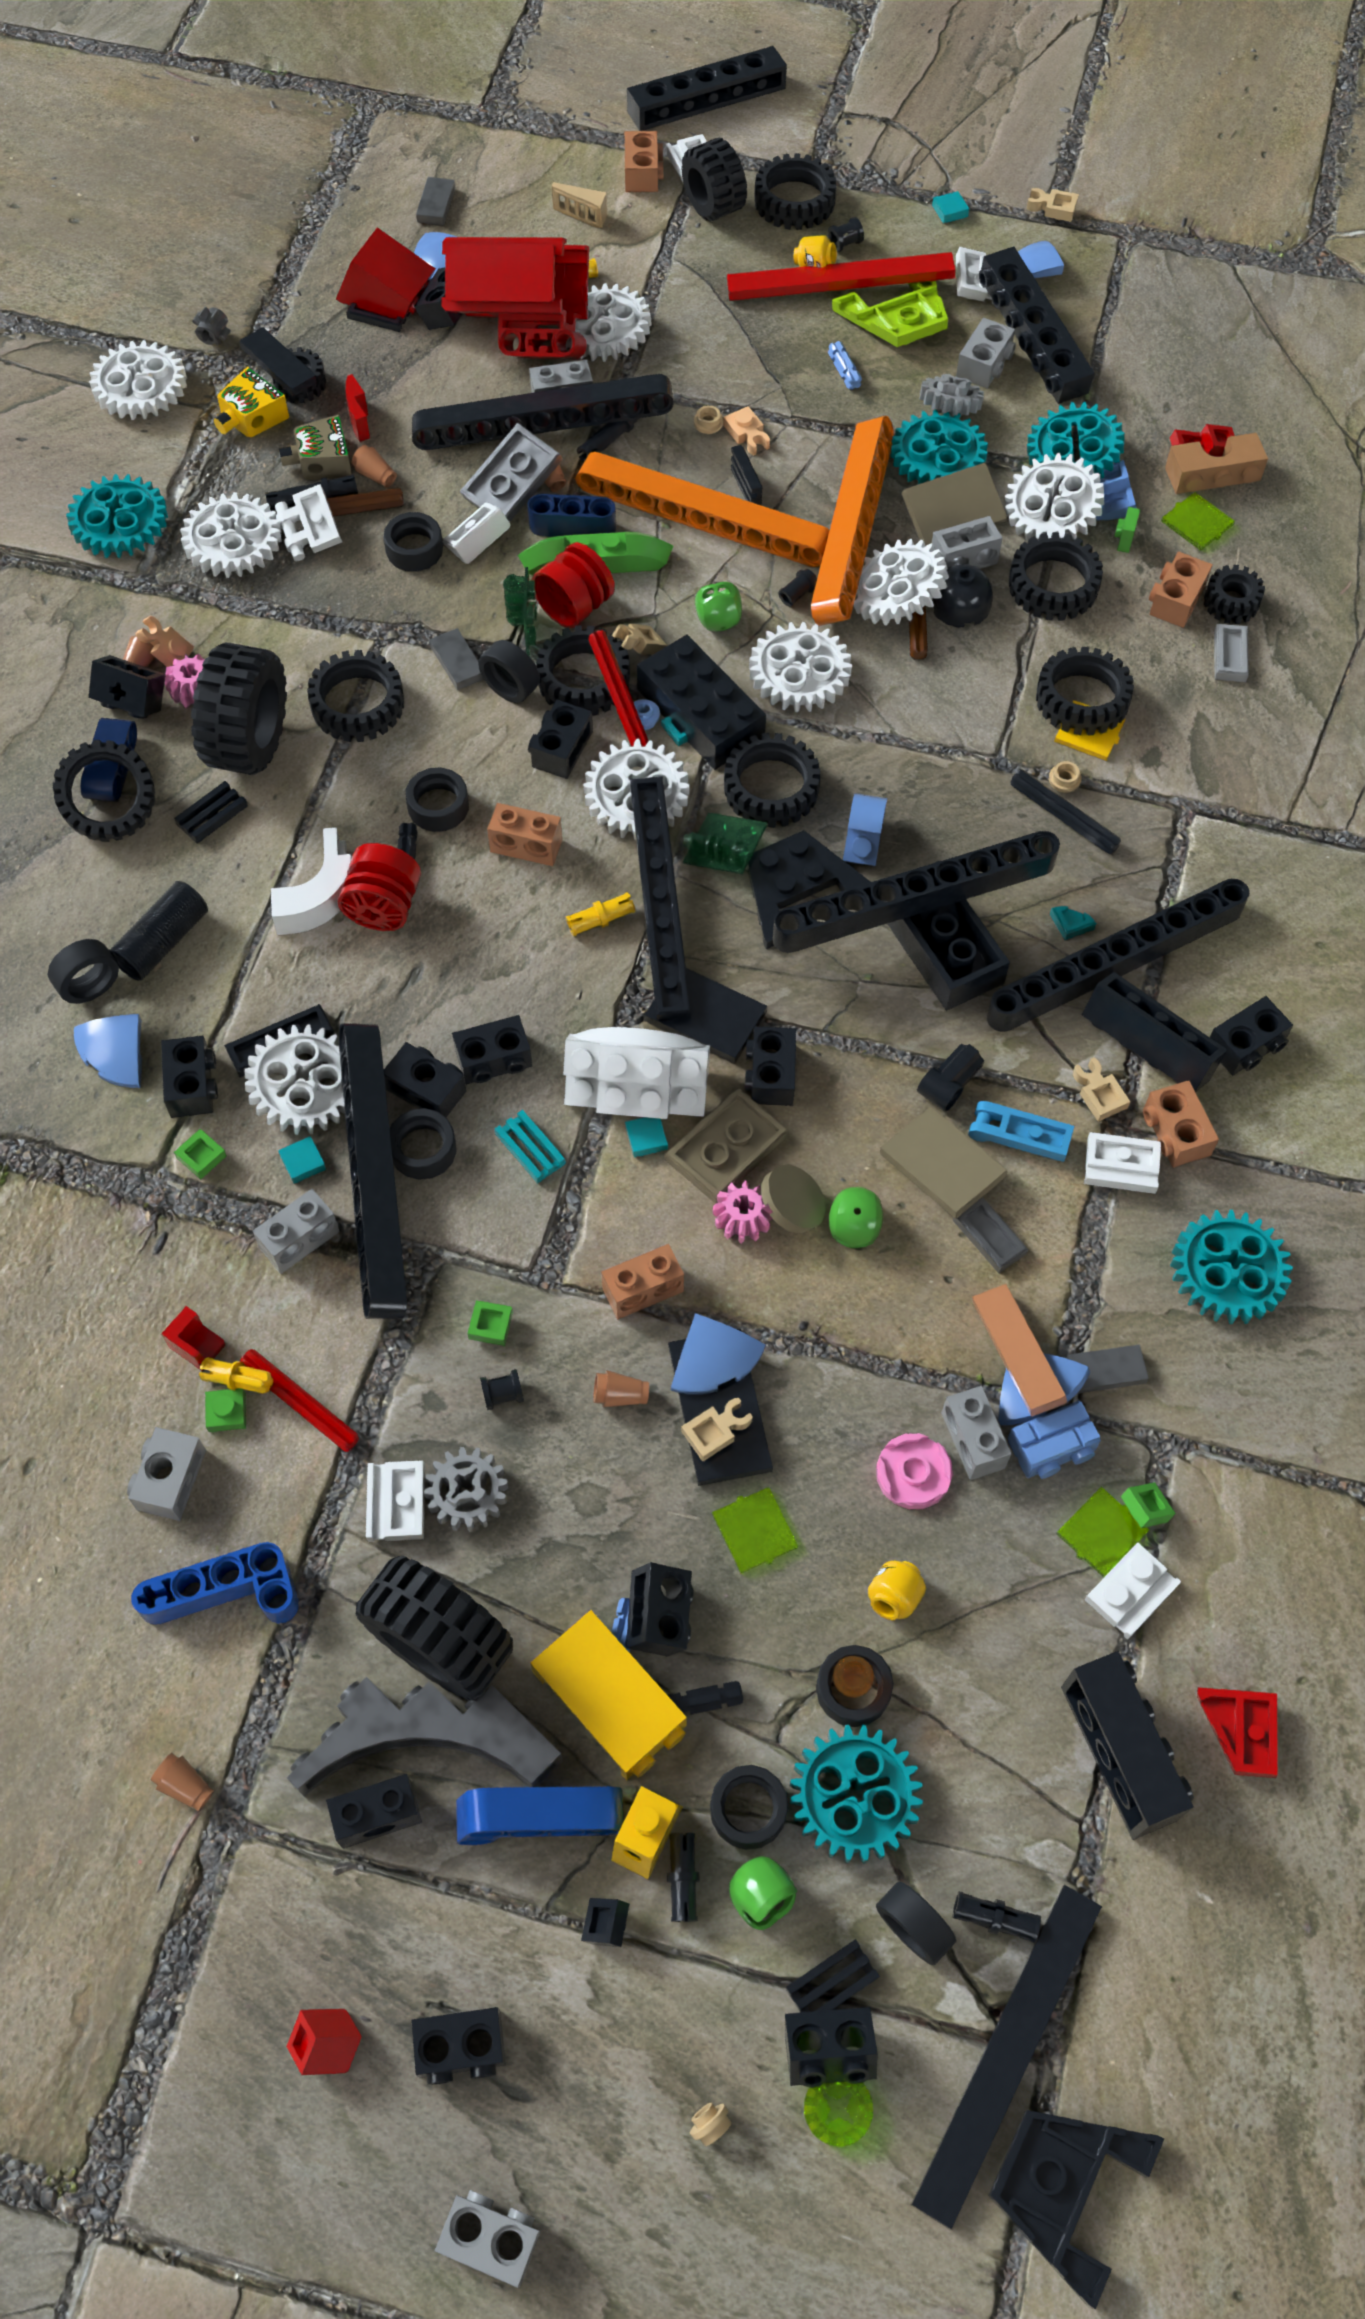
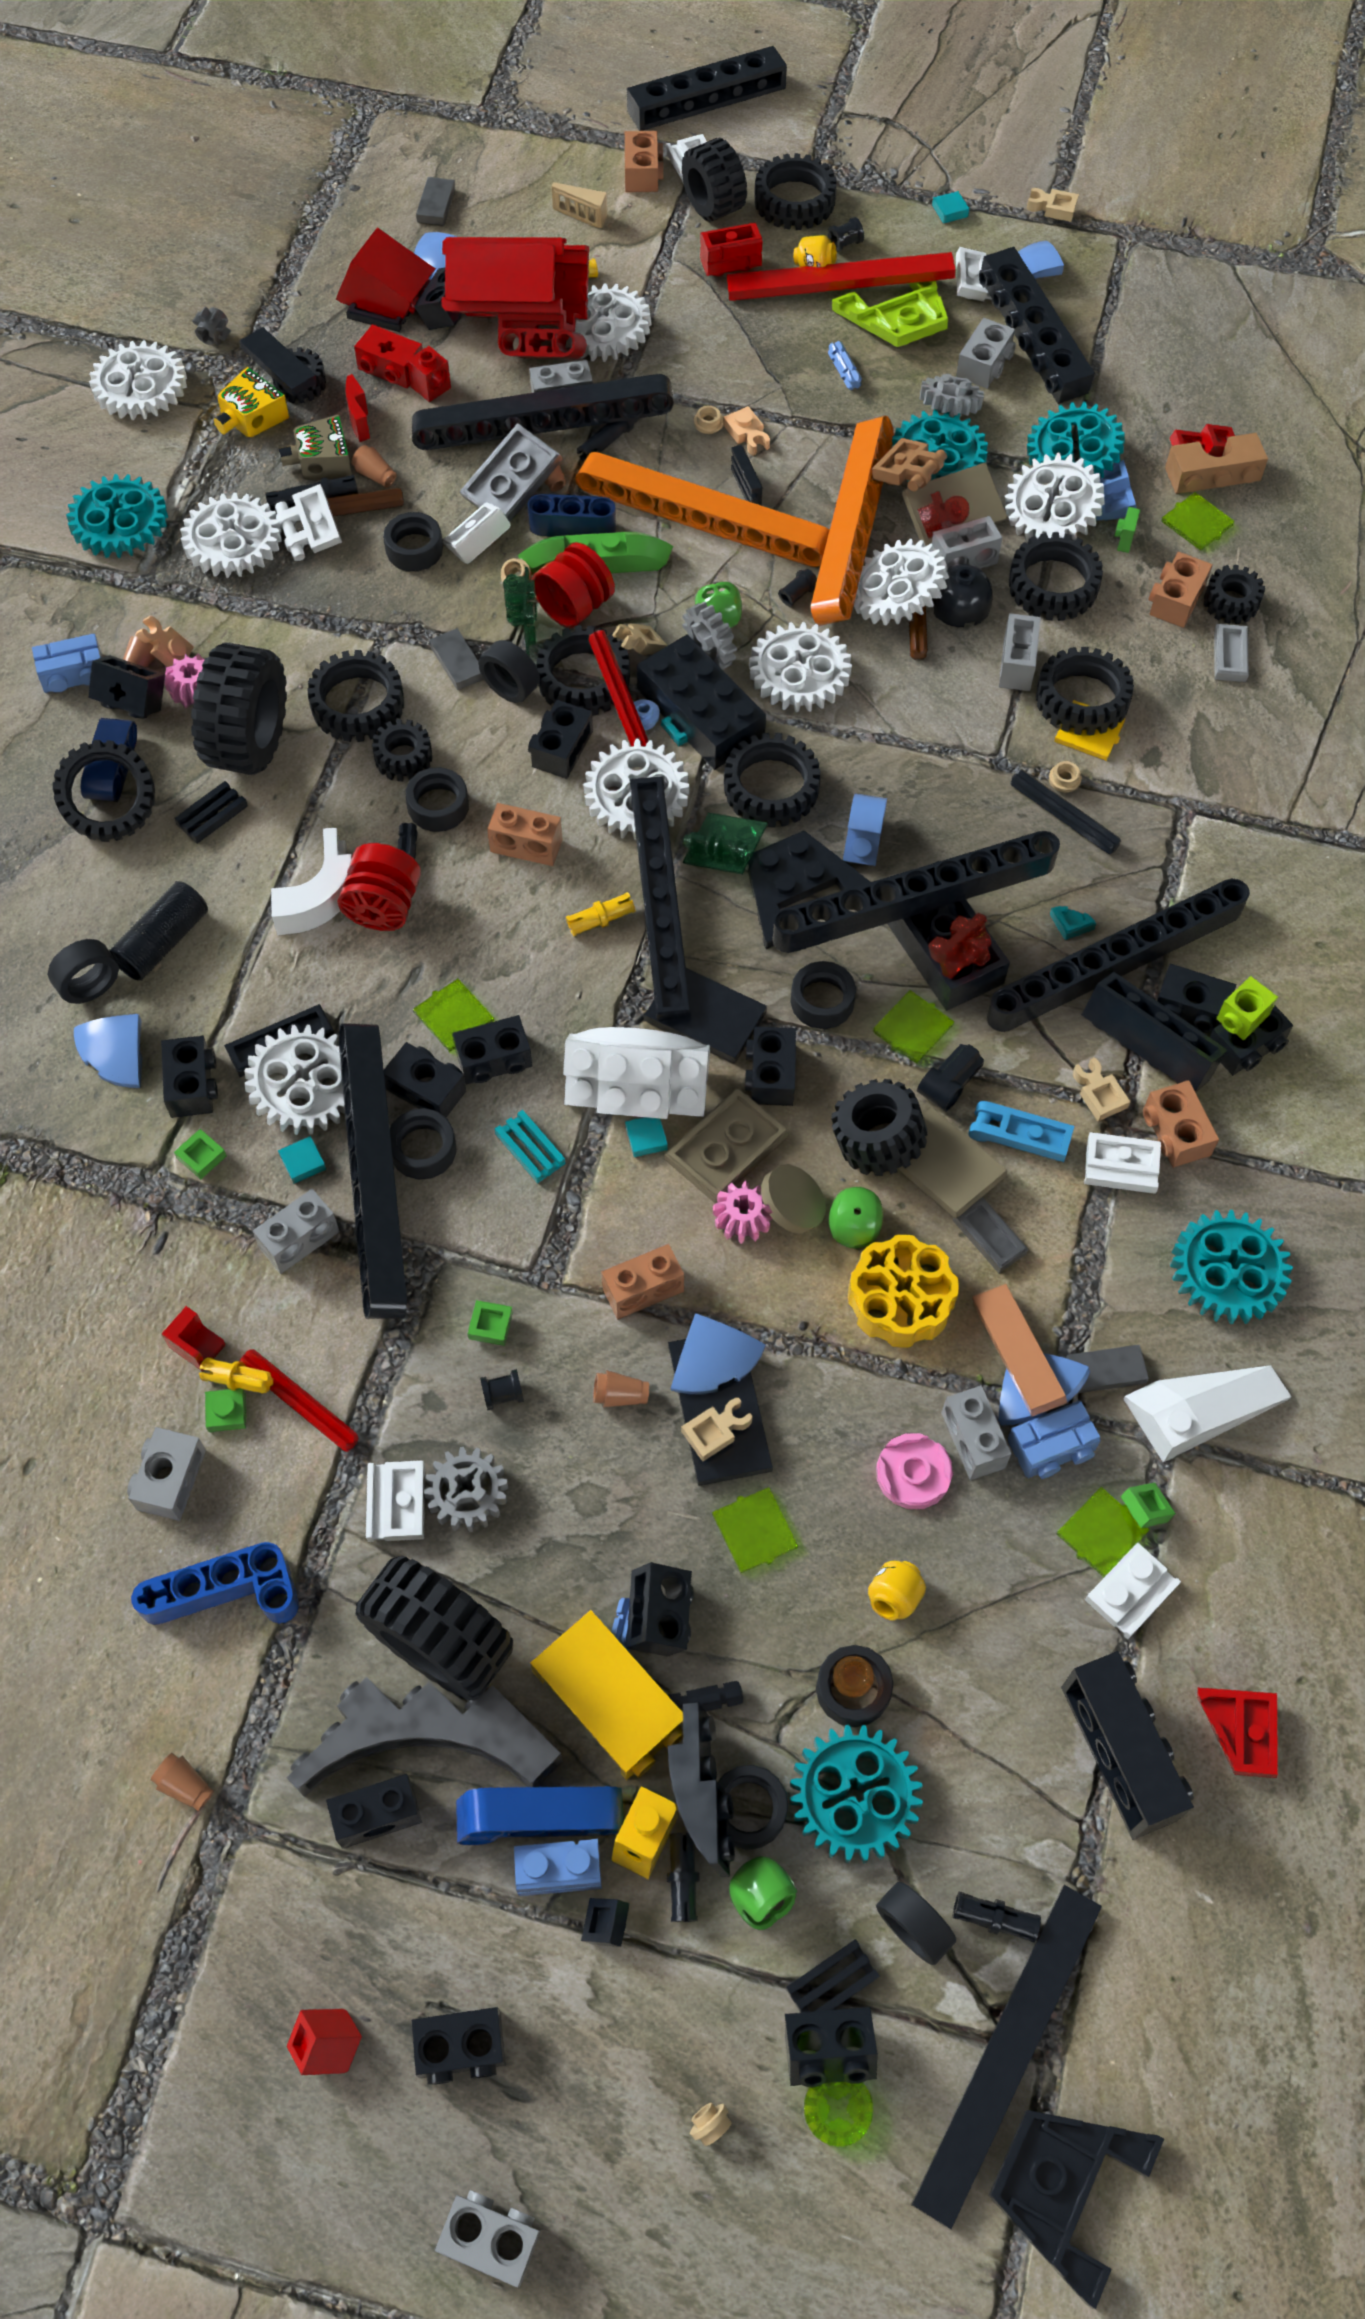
none -> medium blue brick [32,633,103,693]
none -> red brick [354,324,423,389]
none -> black tyre [372,719,433,782]
none -> red brick [407,346,451,402]
none -> clear neon green piece [413,978,494,1052]
none -> tan plate [501,558,531,590]
none -> medium blue brick [514,1839,602,1896]
none -> black slope [668,1702,735,1877]
none -> light grey gear [682,602,737,670]
none -> red brick [700,222,763,276]
none -> black tyre [790,961,857,1029]
none -> black tyre [831,1079,928,1176]
none -> yellow connector [848,1235,959,1348]
none -> medium nougat plate [872,438,947,492]
none -> clear neon green piece [872,990,955,1064]
none -> clear red hips [917,491,970,539]
none -> clear red hips [929,913,992,979]
none -> light grey brick [999,613,1041,691]
none -> white wedge [1123,1365,1291,1463]
none -> black brick [1157,963,1237,1033]
none -> lime brick [1217,976,1278,1040]

